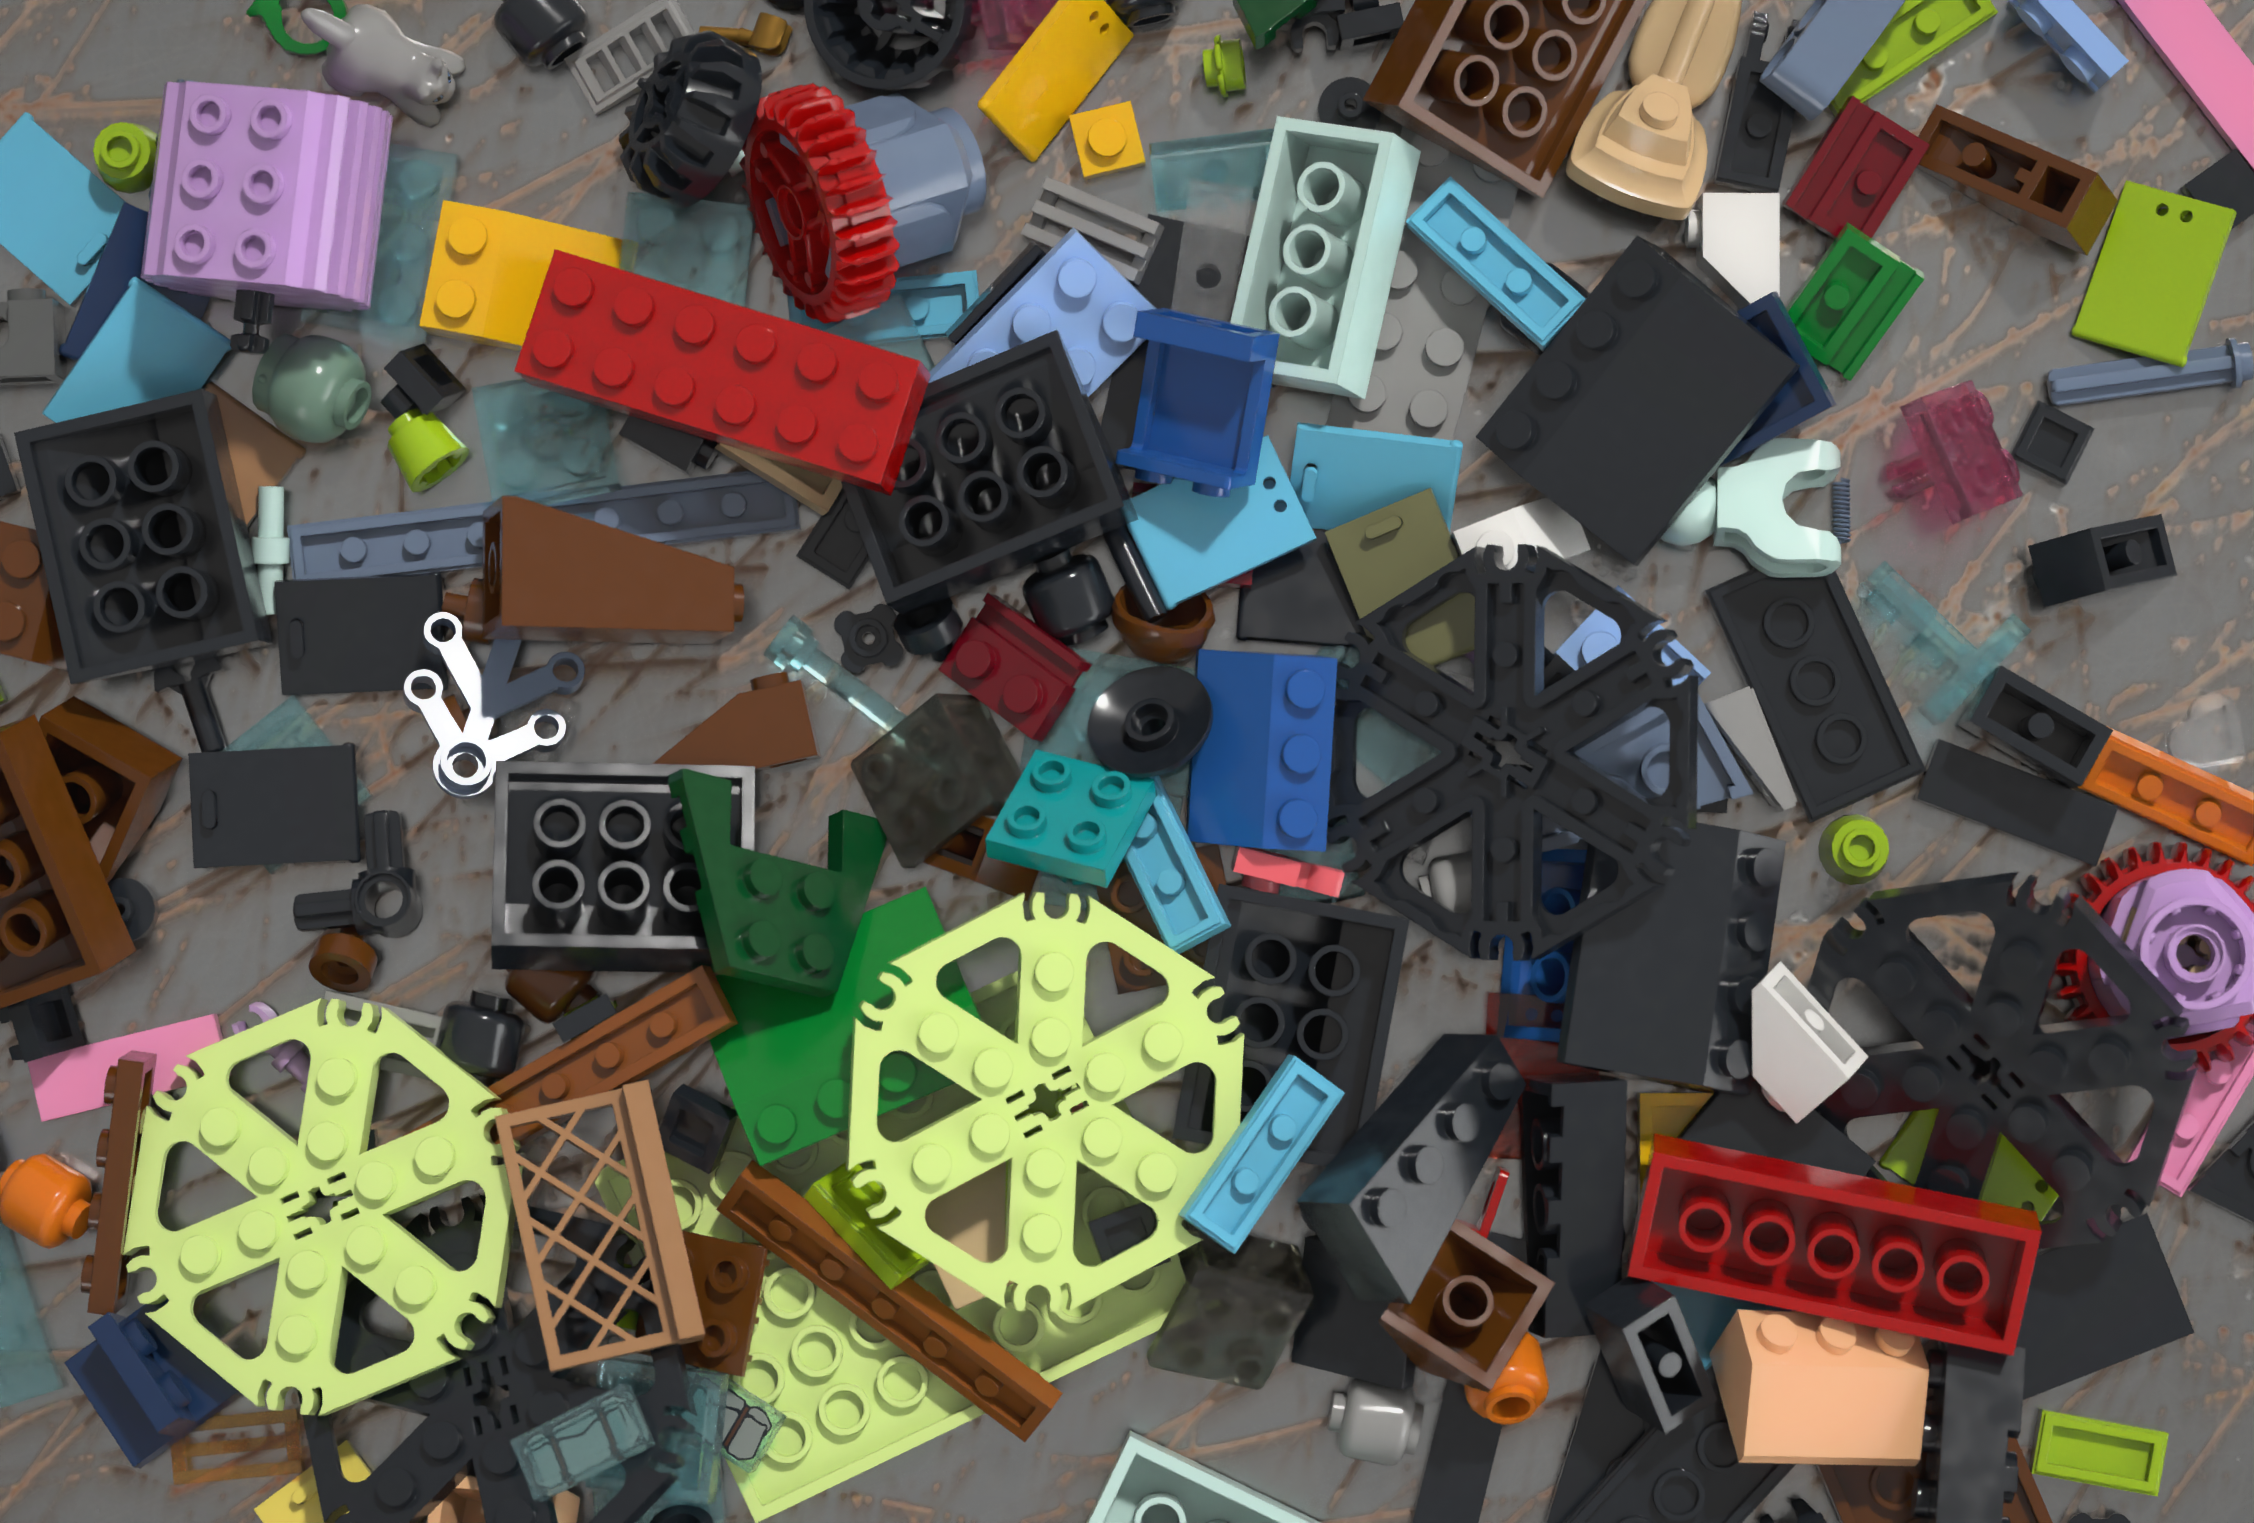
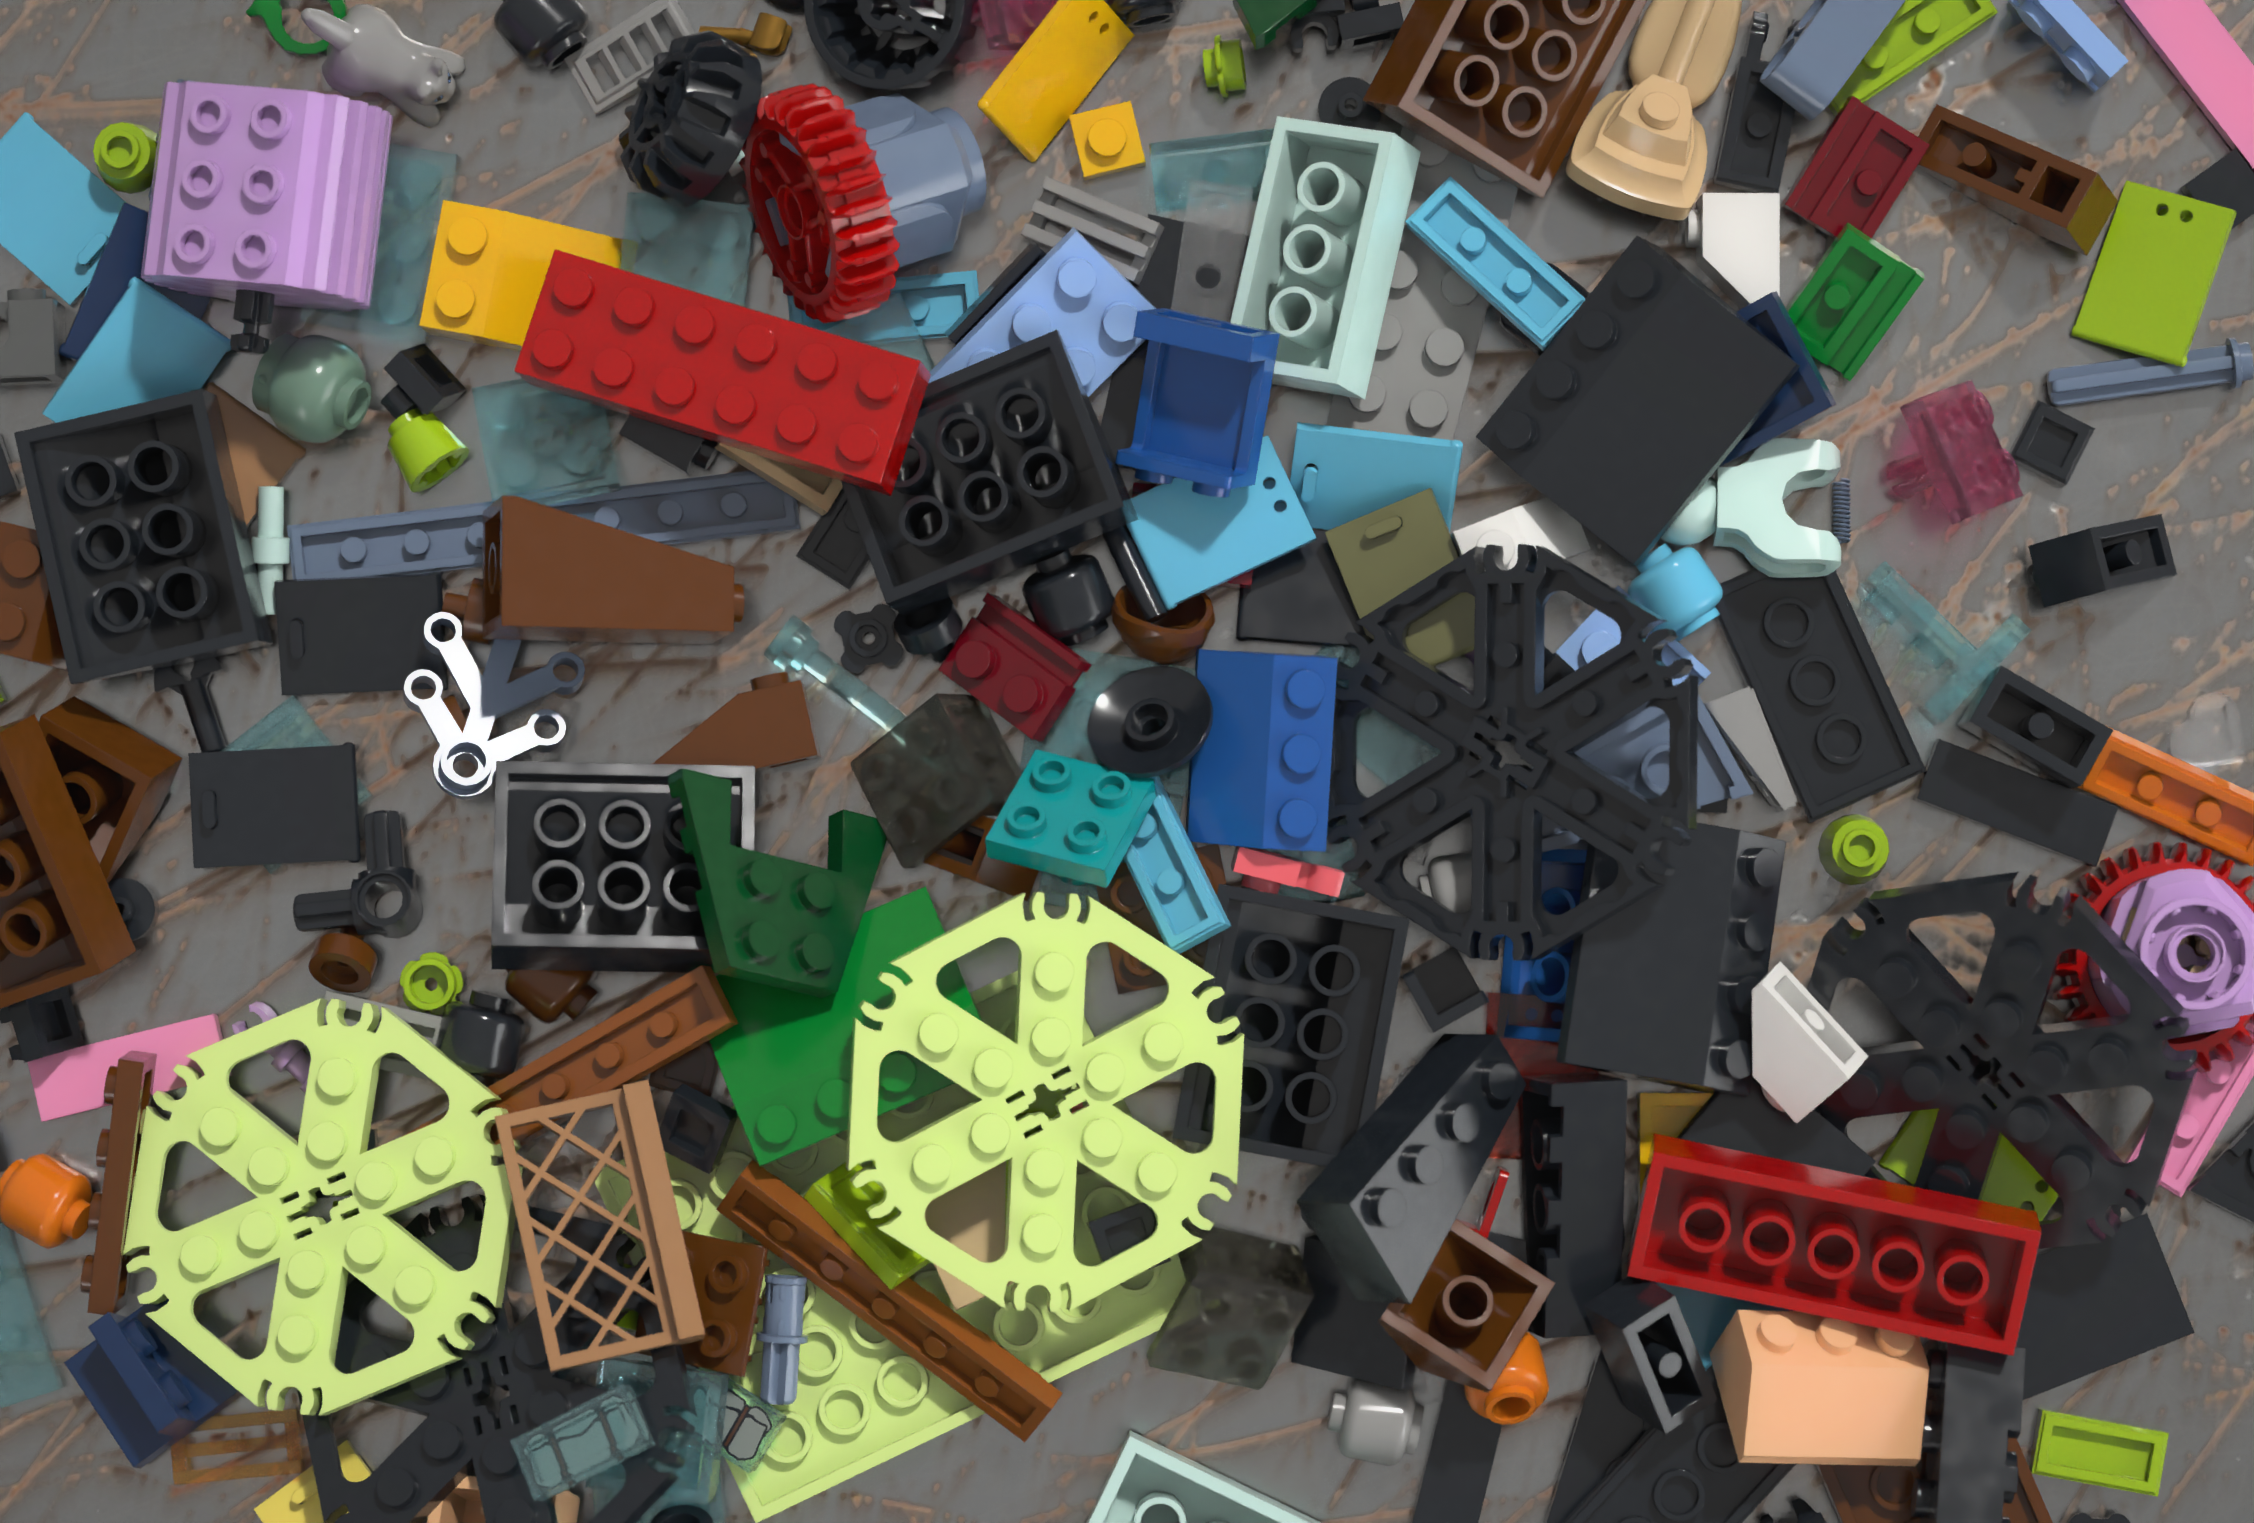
black piece [552,993,618,1043] -> none
medium azure tile [1178,1054,1345,1253] -> none
none -> lime plate [400,952,463,1015]
none -> reddish brown tile [649,1040,720,1098]
none -> sand blue axle [756,1274,808,1405]
none -> black panel [1399,947,1489,1033]
none -> medium azure head [1628,543,1723,642]

